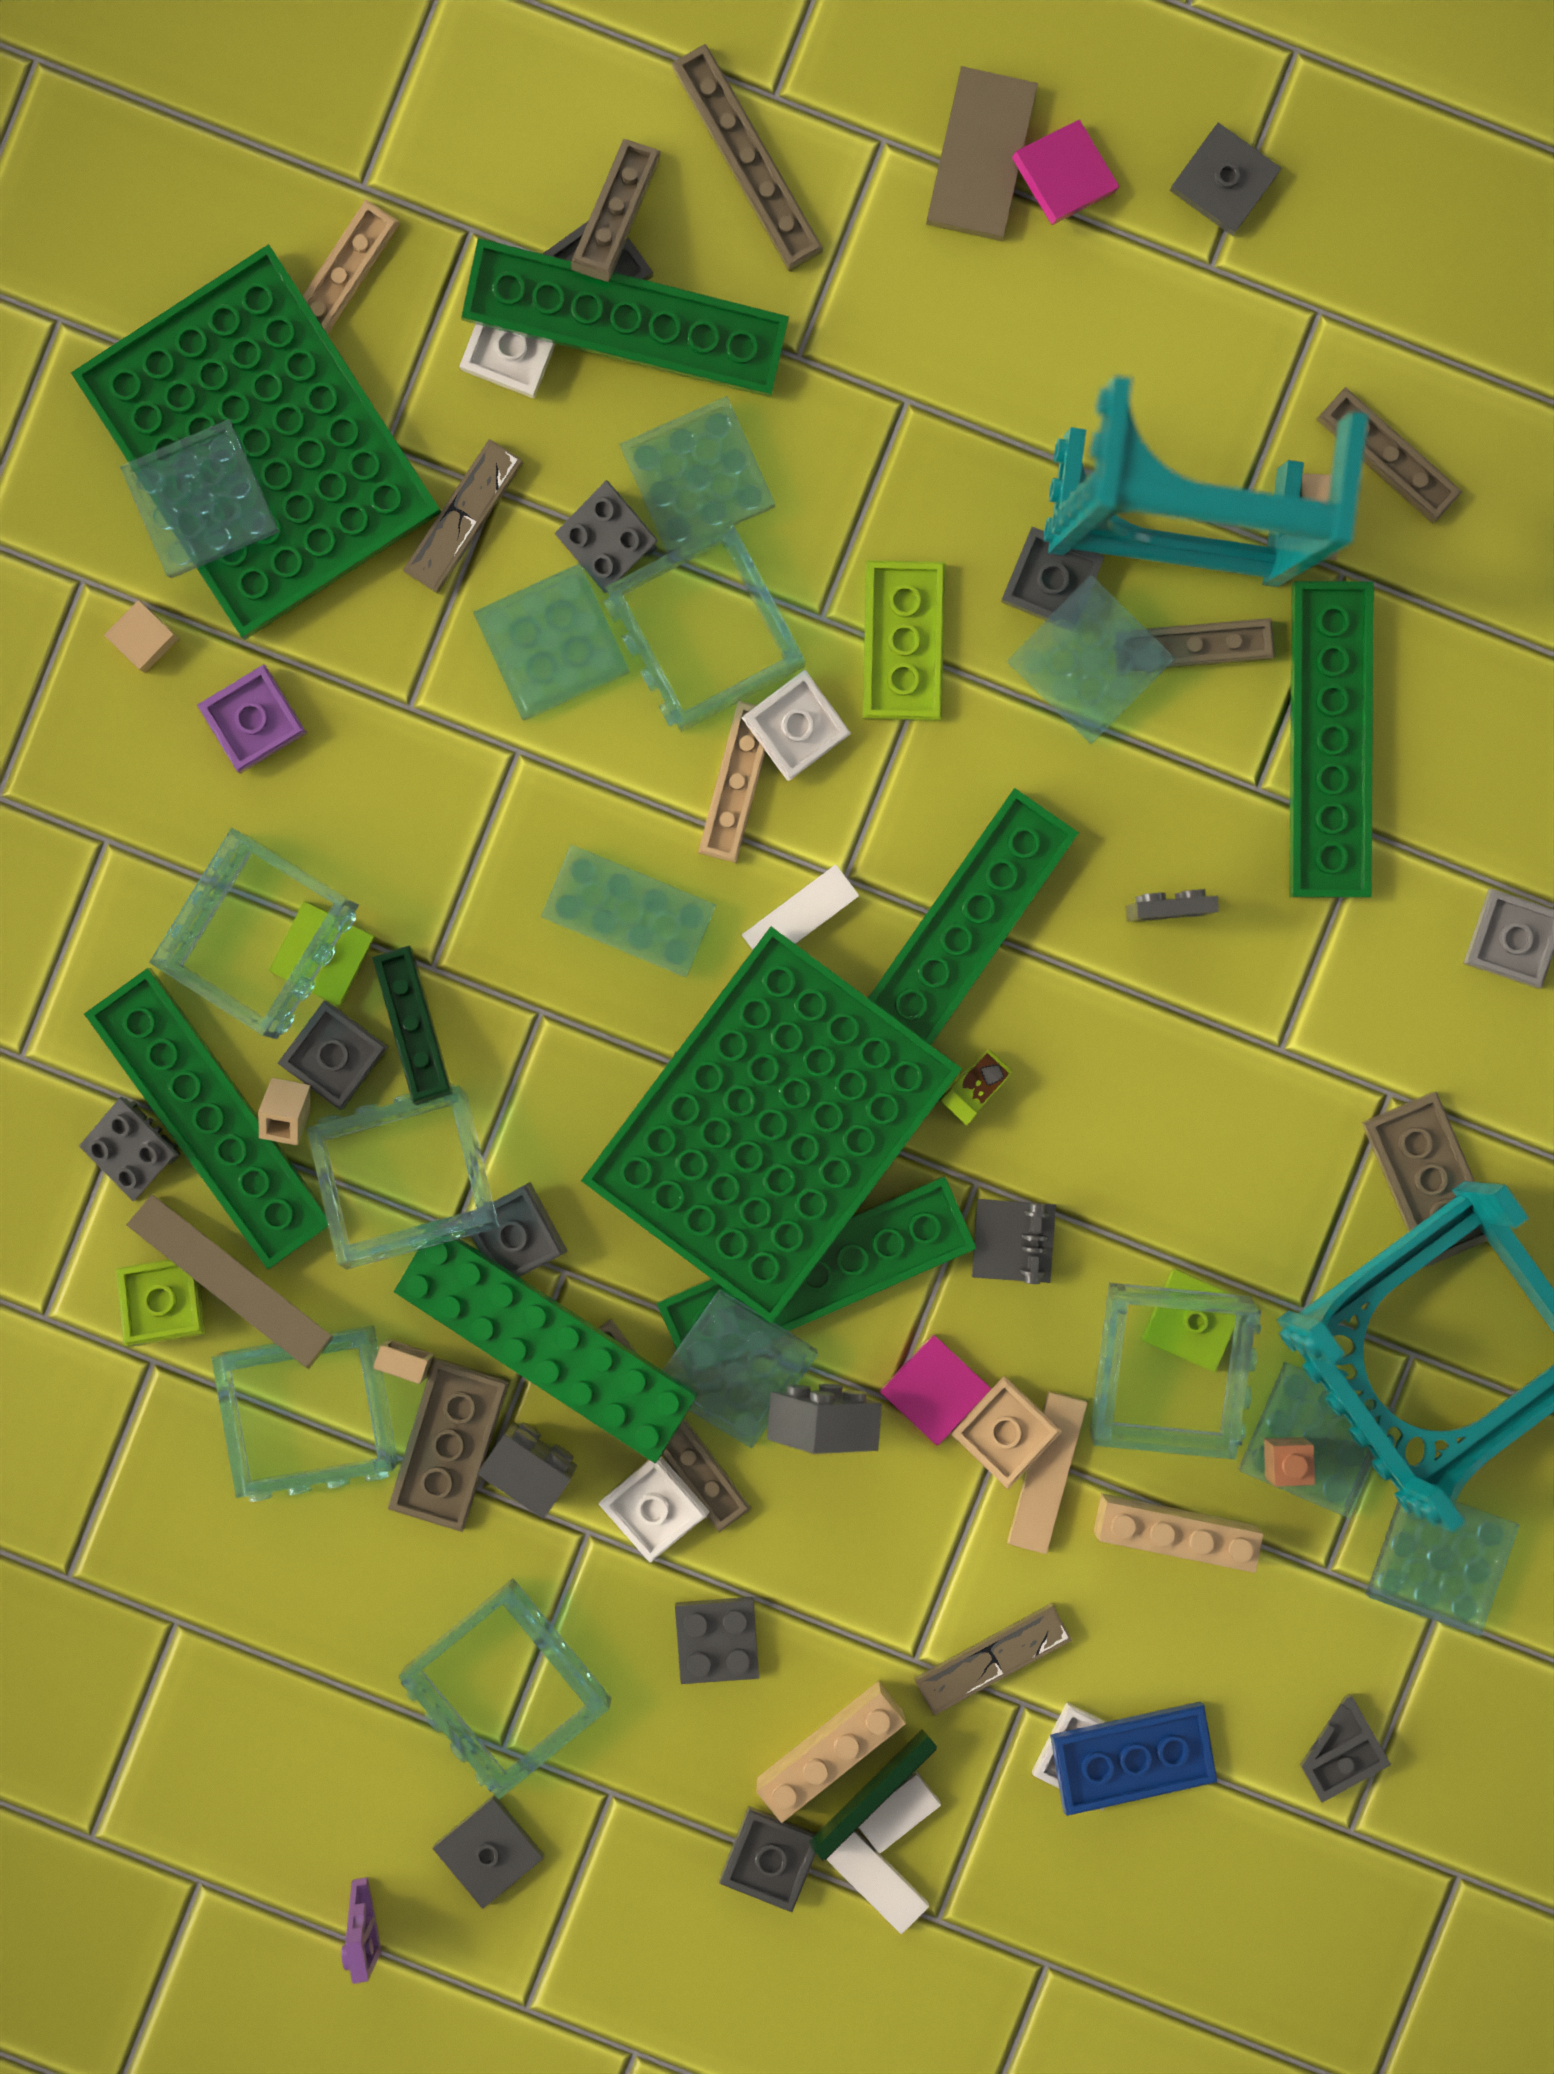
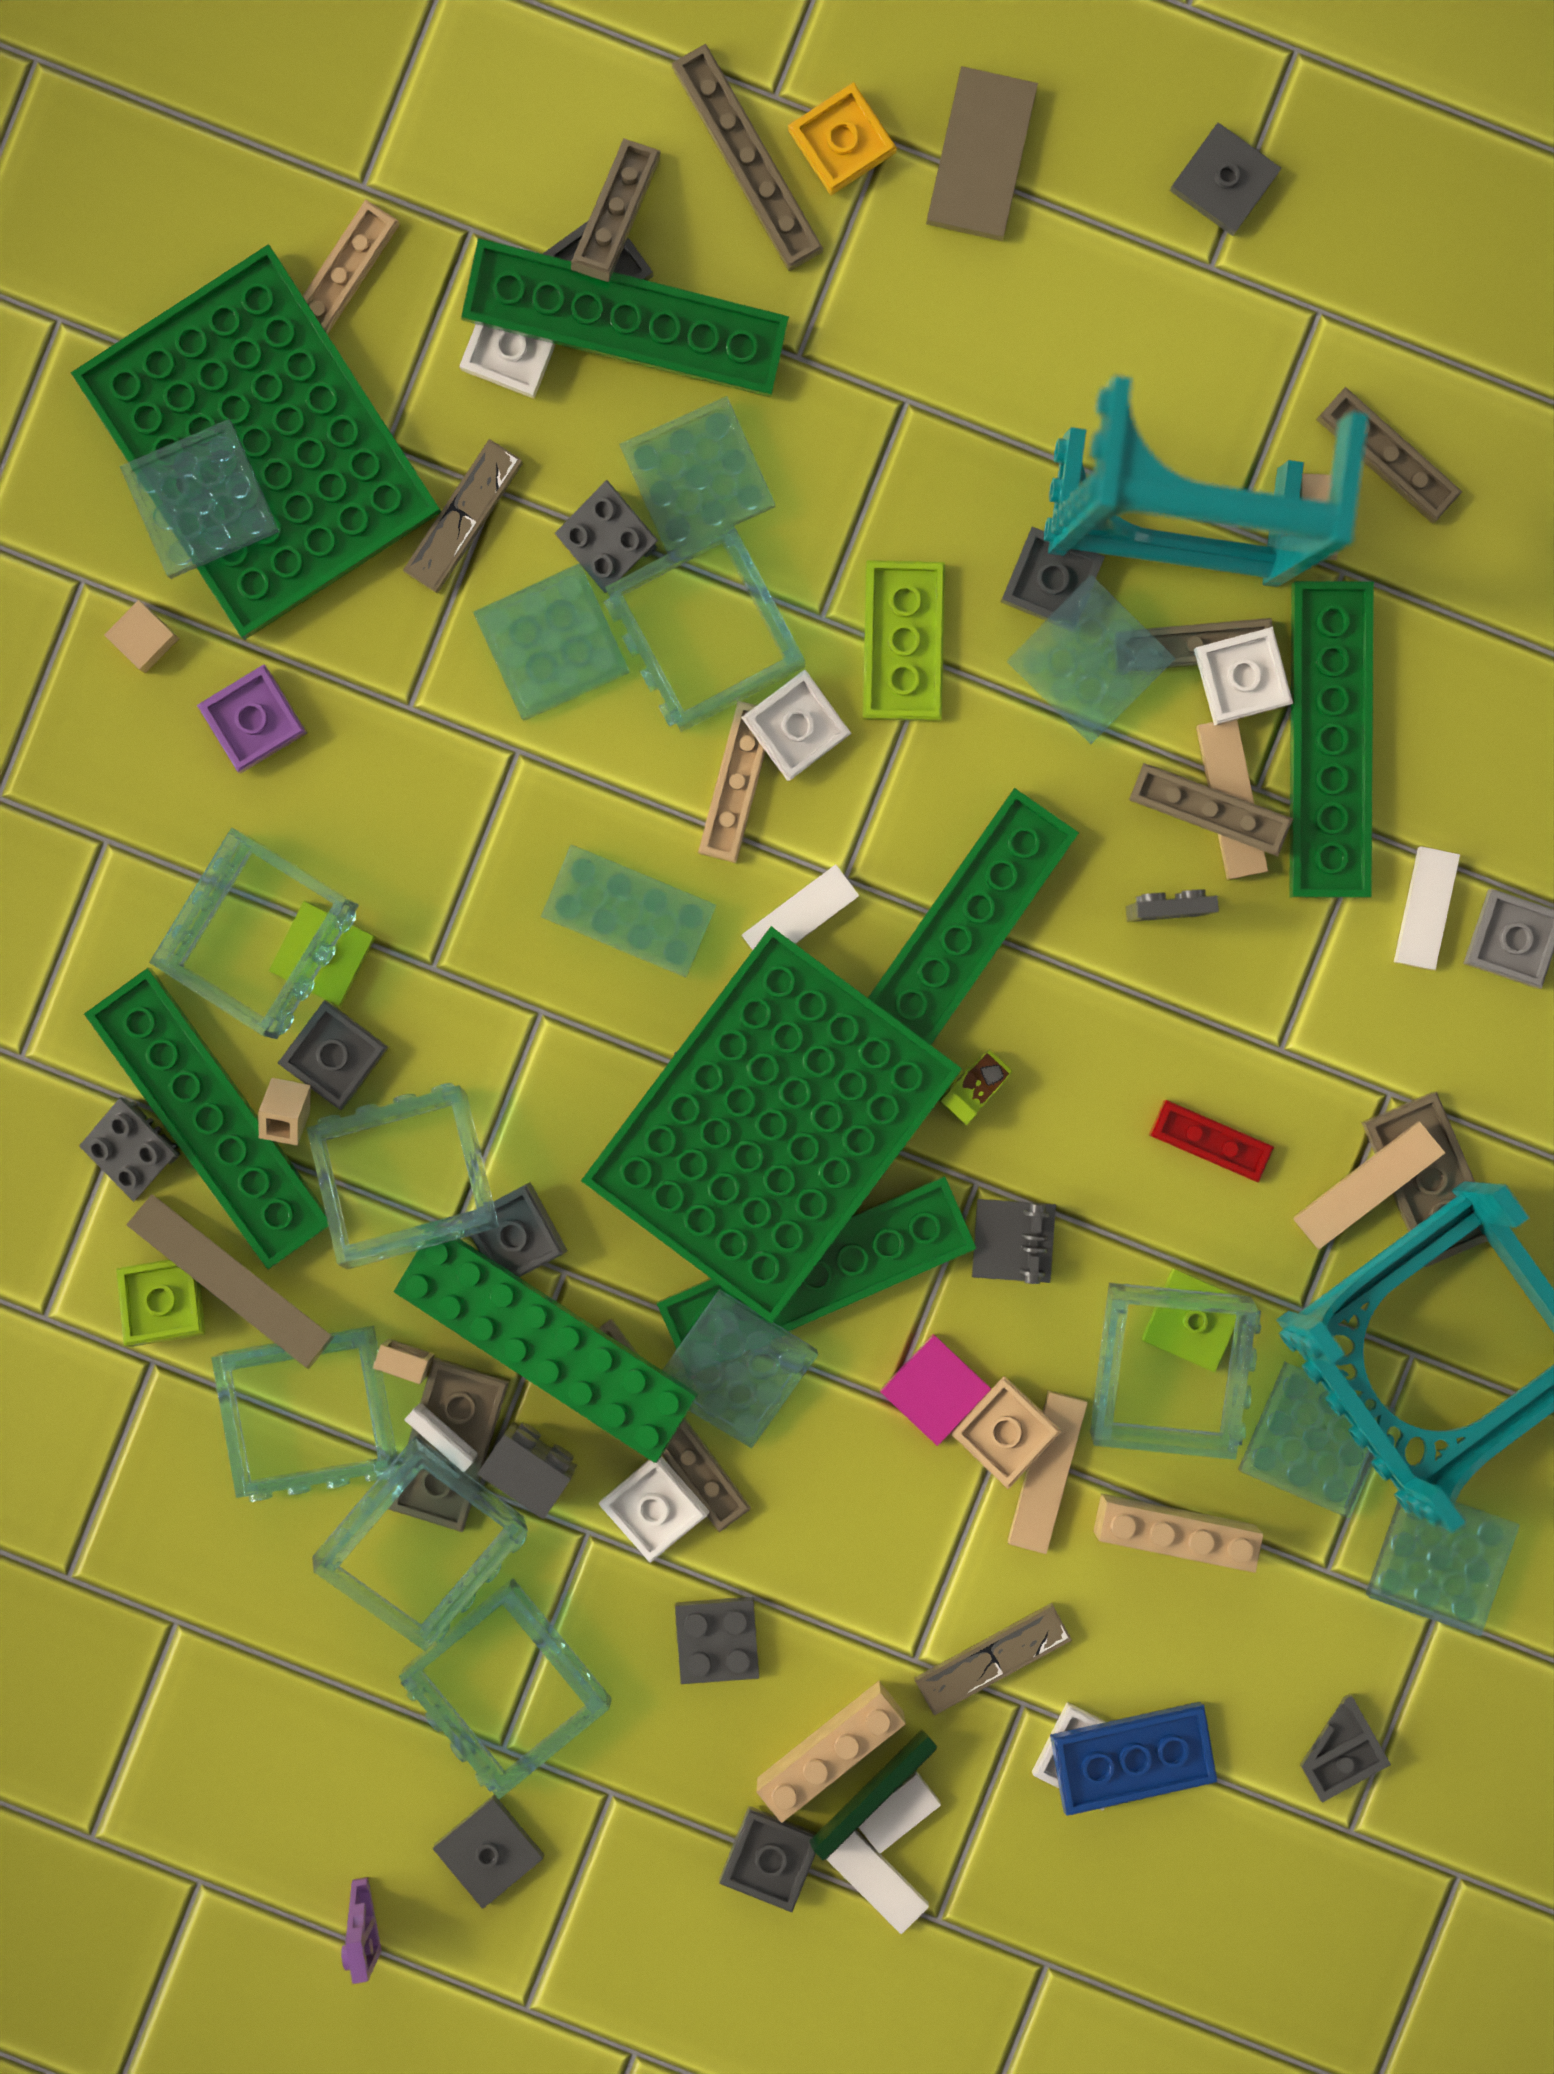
dark green tile [372,945,453,1106] -> none
dark grey brick [767,1384,882,1454] -> none
dark pink tile [1012,119,1119,225] -> none
nougat brick [1264,1437,1315,1486] -> none
none -> clear light blue window [312,1436,528,1652]
none -> white tile [404,1403,478,1472]
none -> yellow plate [788,82,897,196]
none -> dark tan tile [1129,763,1293,856]
none -> red tile [1149,1100,1274,1183]
none -> white tile [1194,627,1293,725]
none -> tan tile [1196,720,1268,880]
none -> tan tile [1293,1121,1445,1250]
none -> white tile [1394,846,1460,970]

